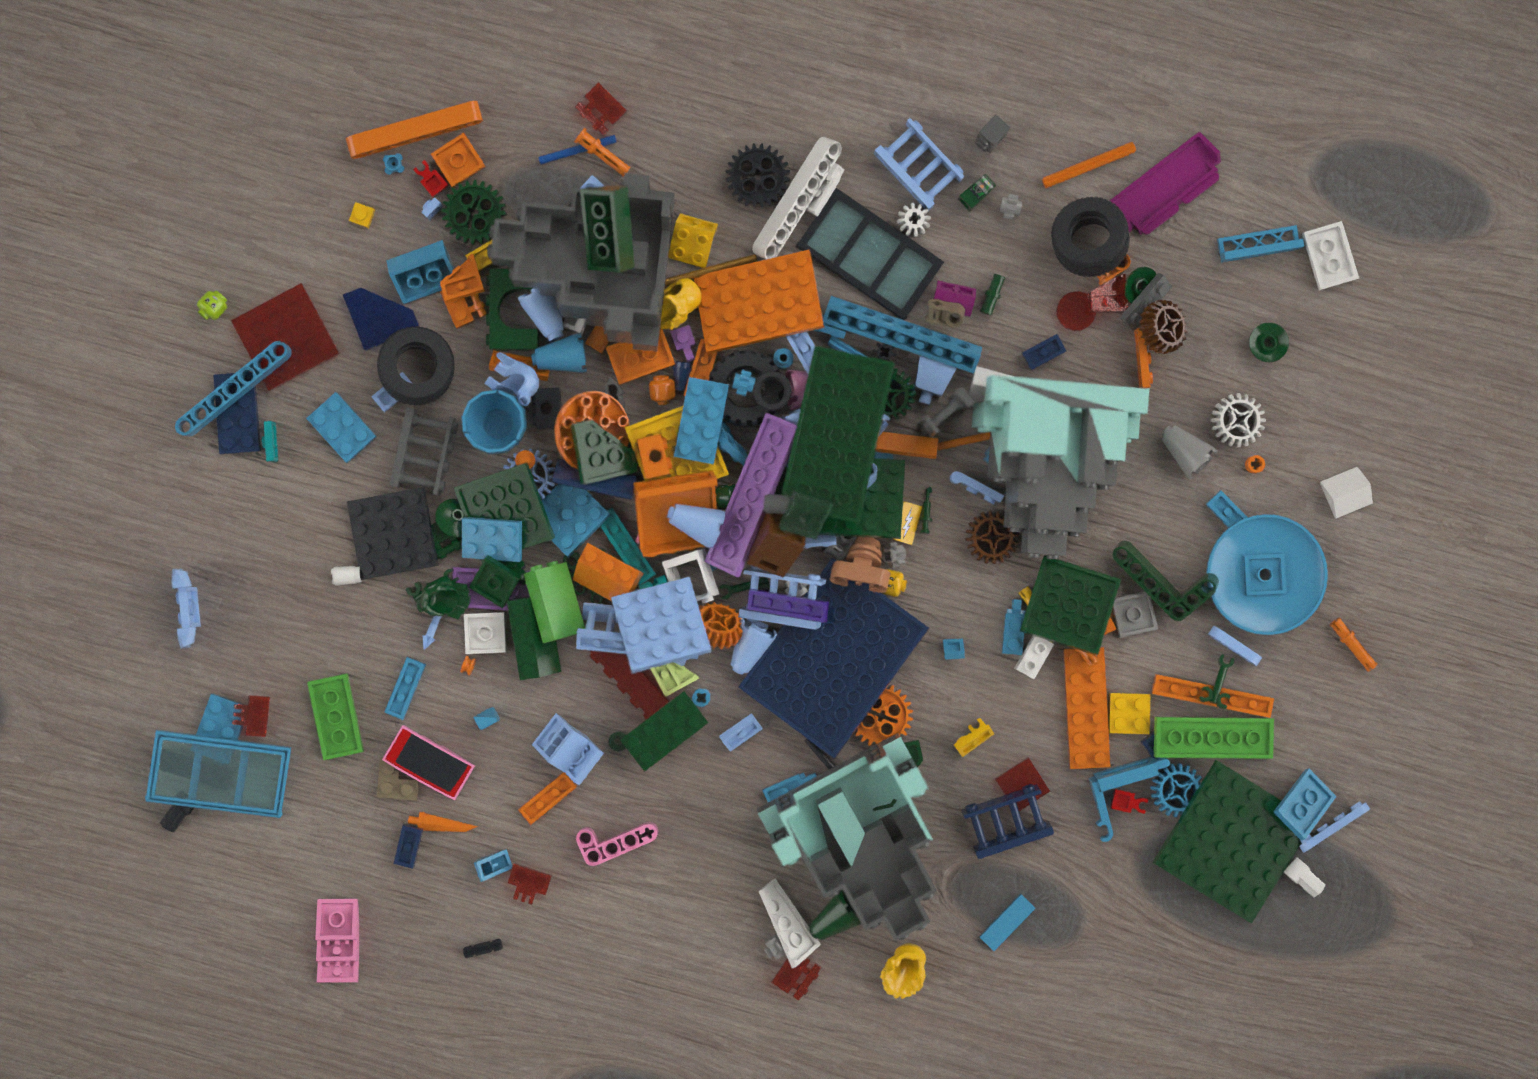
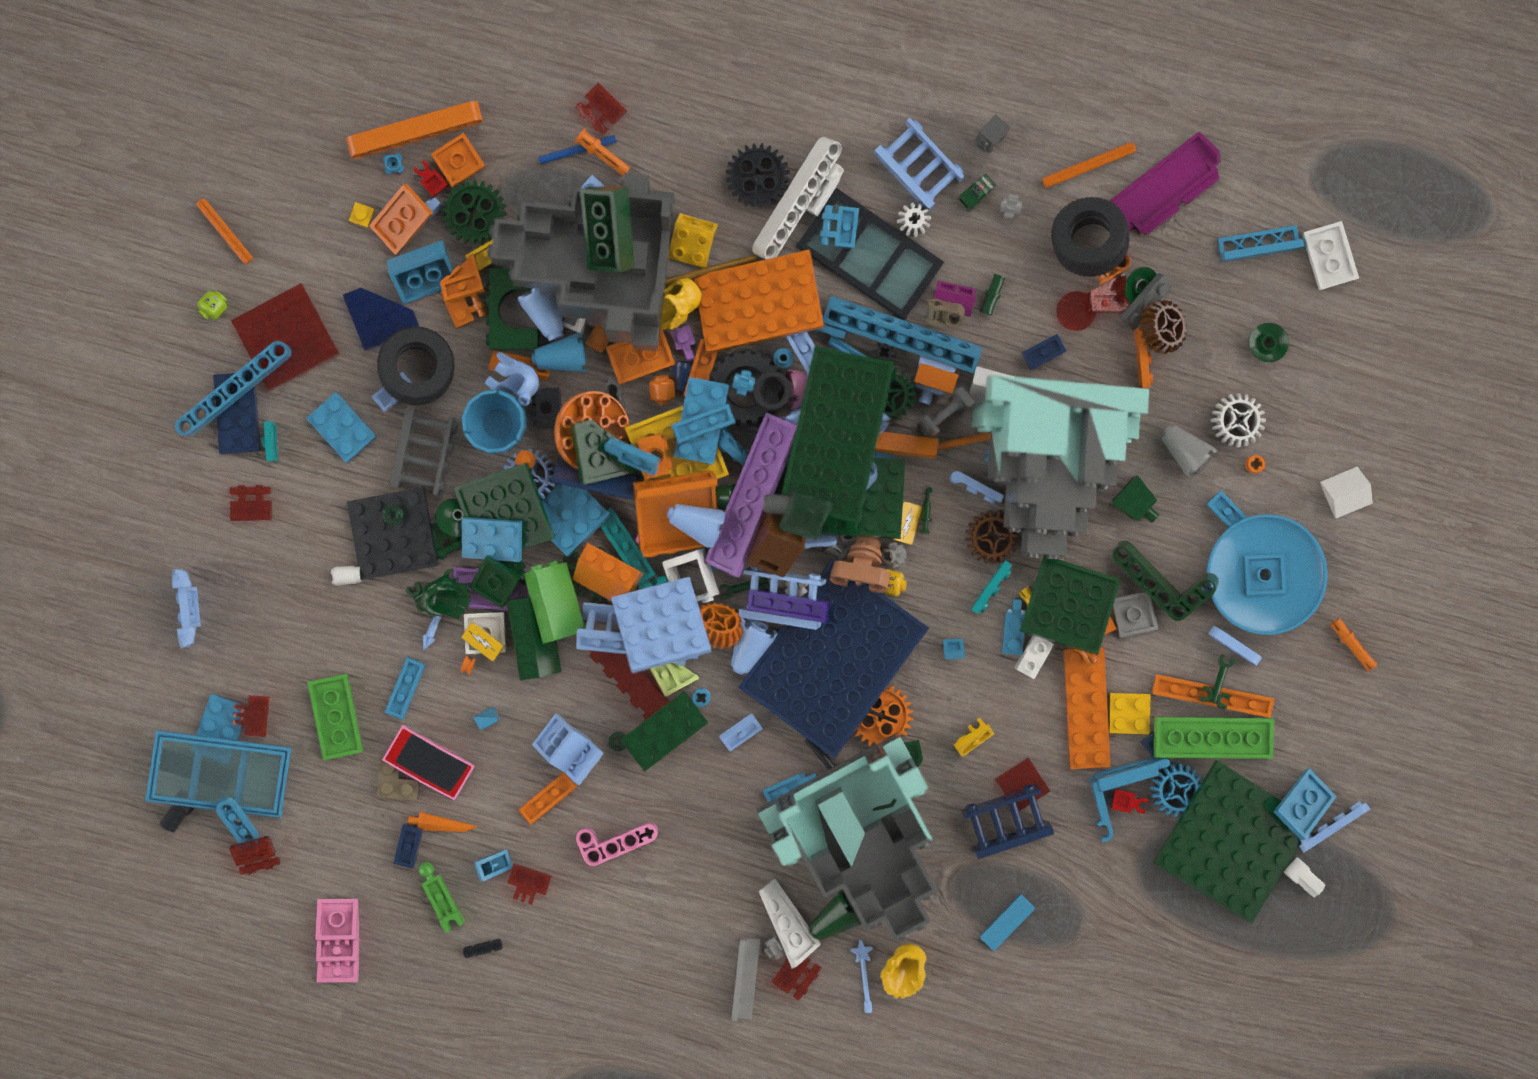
none -> orange axle [196,198,253,264]
none -> dark azure plate [216,797,259,848]
none -> clear red plate [230,485,272,521]
none -> clear red plate [230,835,280,875]
none -> orange plate [369,184,434,255]
none -> clear green plate [382,505,403,525]
none -> bright green plate [418,862,465,933]
none -> yellow slope [461,621,505,662]
none -> dark azure hinge [604,437,660,476]
none -> dark azure tile [671,404,735,444]
none -> light grey fence [731,936,760,1021]
none -> dark azure plate [820,205,859,249]
none -> light blue piece [850,940,873,1013]
none -> orange tile [914,362,958,394]
none -> teal plate [969,560,1012,614]
none -> dark green torso [1109,475,1160,523]

